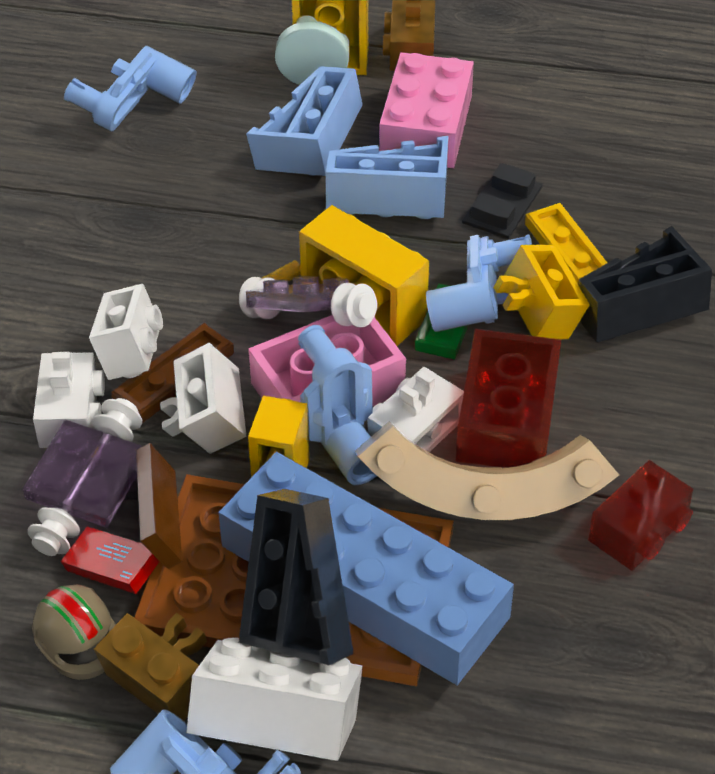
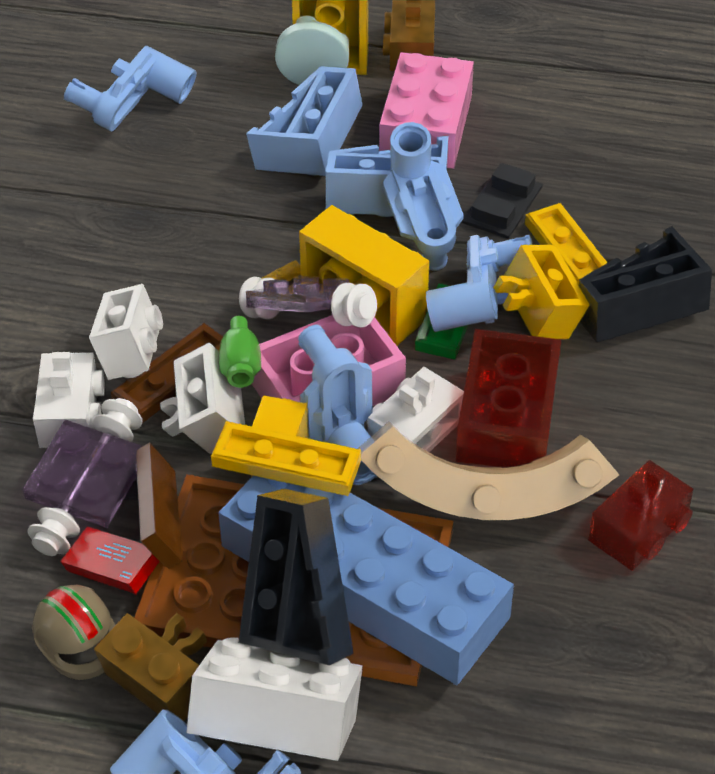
none -> yellow tile [211,421,361,496]
none -> bright green plant [219,316,261,388]
none -> light blue piece [383,122,463,271]

